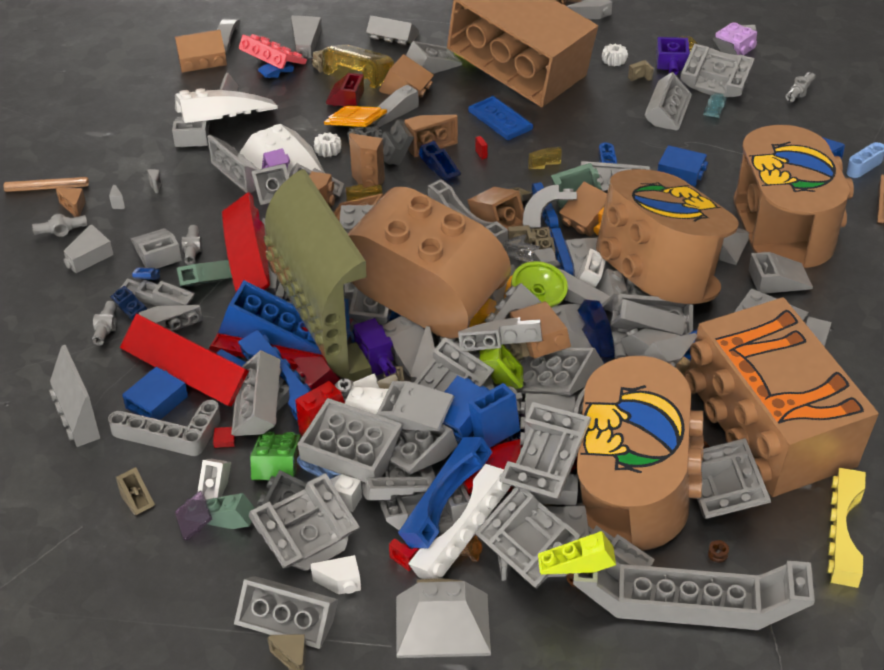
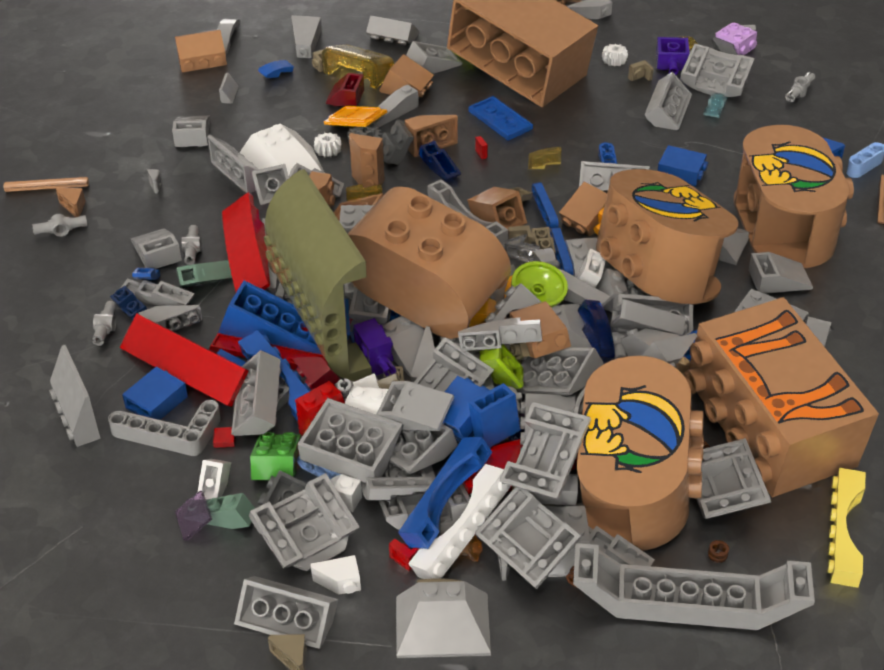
light grey slope [64,224,113,273] -> none
light grey slope [109,185,125,209] -> none
dark tan slope [116,467,155,515] -> none
white wedge [175,89,278,123] -> none
coral bracket [239,34,307,69] -> none
medium lavender slope [262,148,290,170] -> none
light grey arch [523,185,577,228] -> none
neon yellow slope [538,531,616,575] -> none
sand green panel [551,163,602,210] -> none

